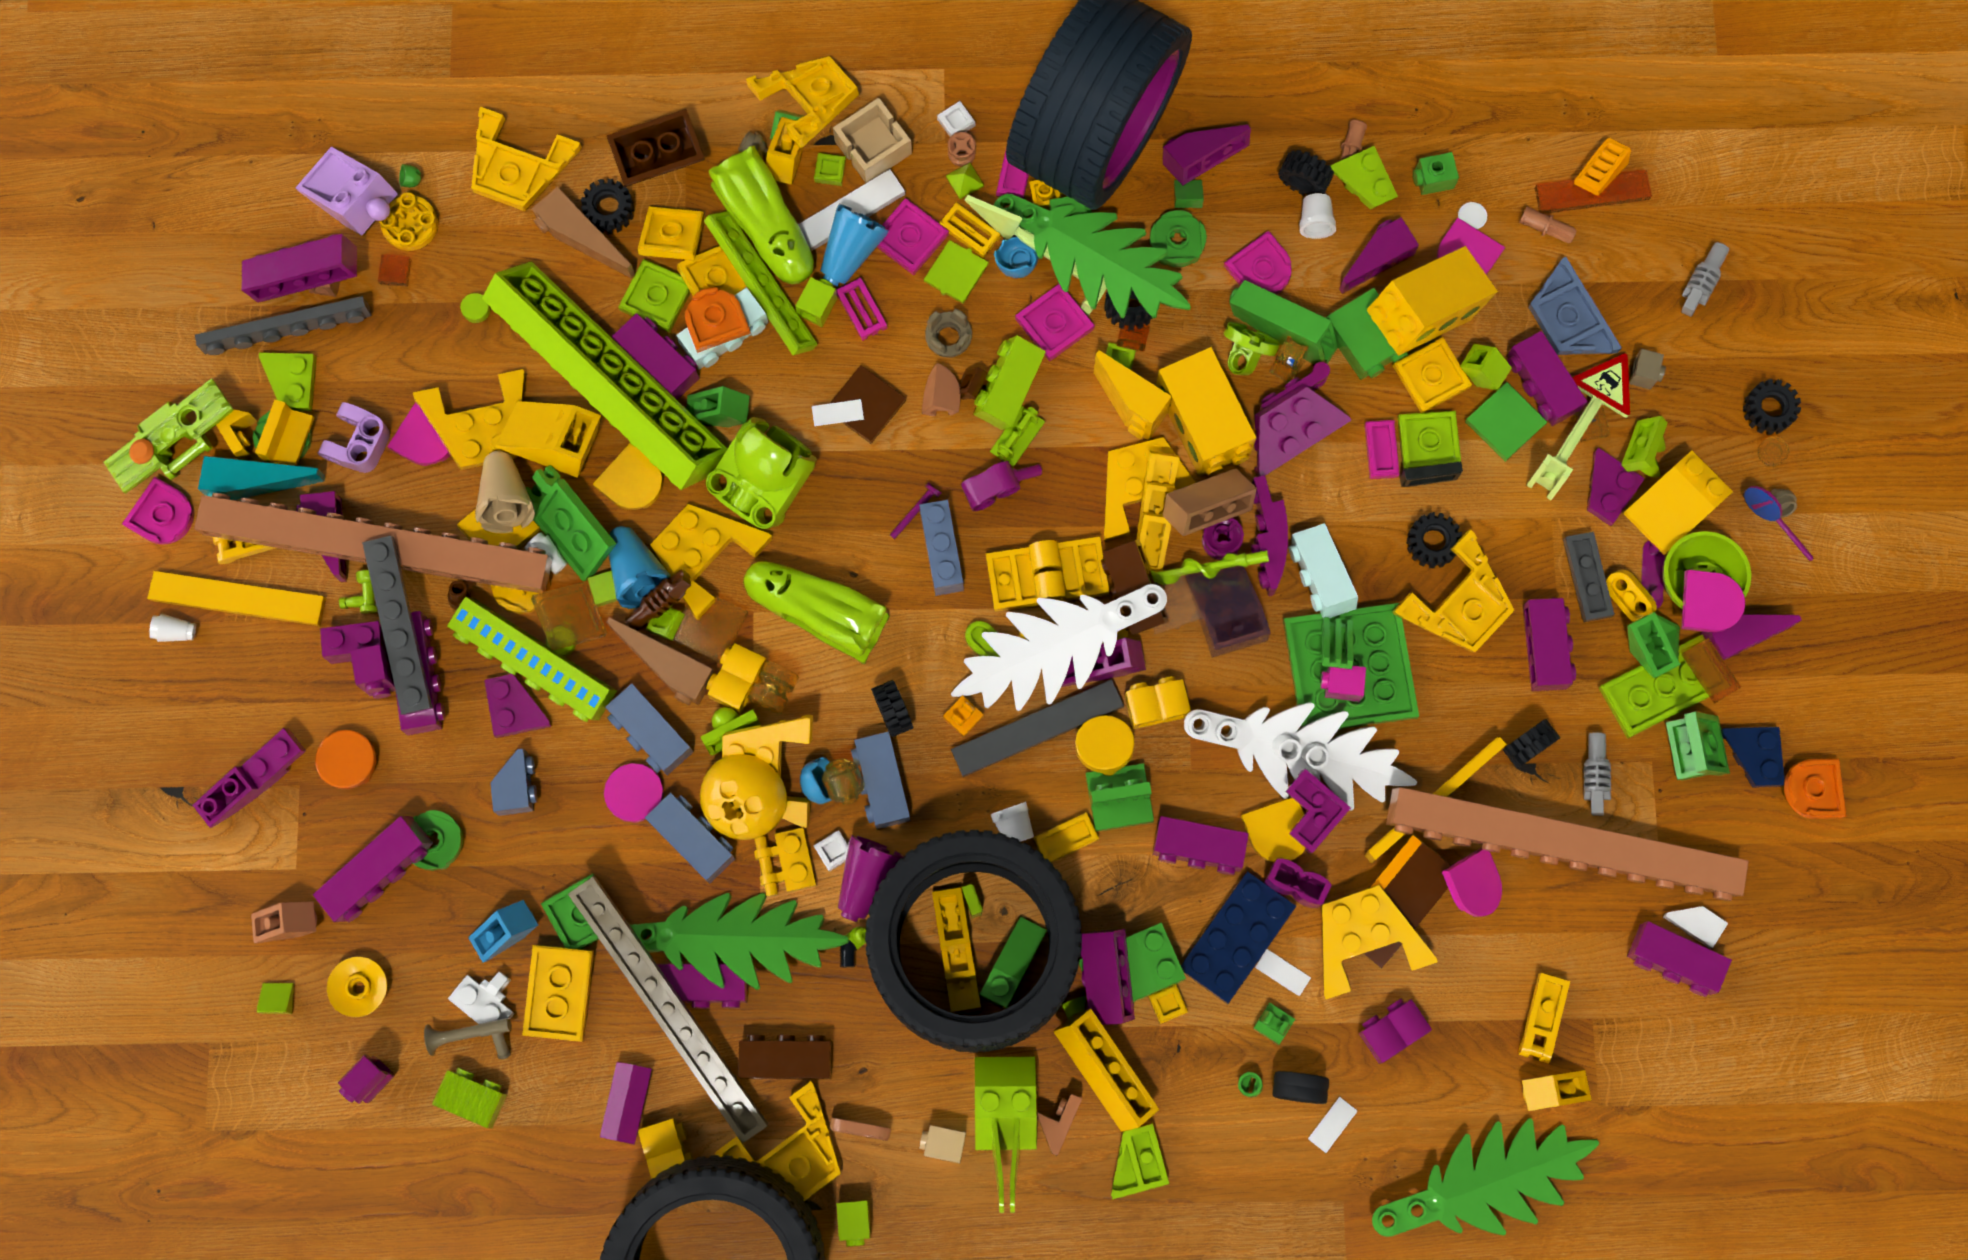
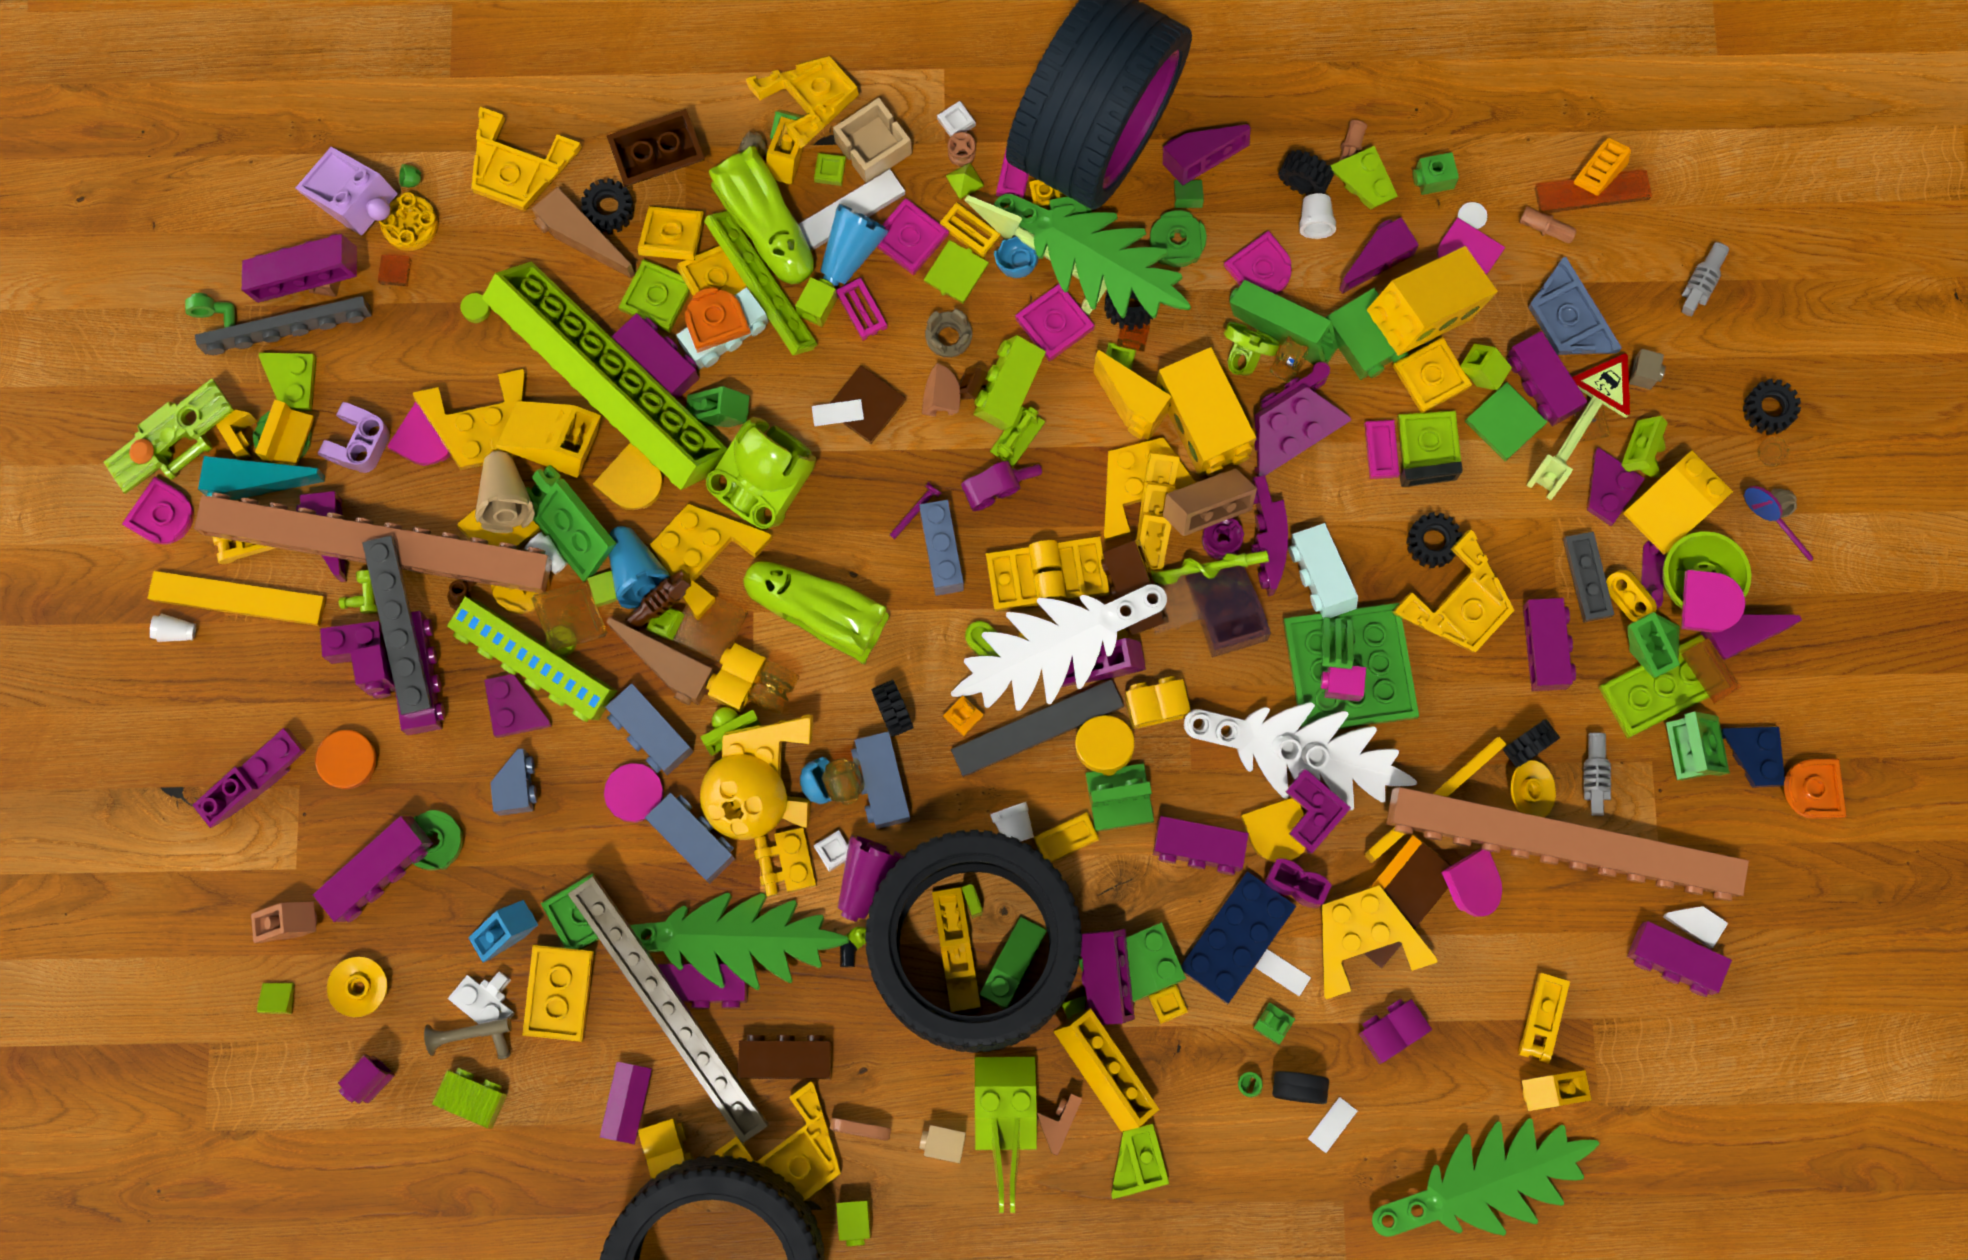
none -> bright green plate [185,293,236,328]
none -> yellow dish [1511,760,1556,817]

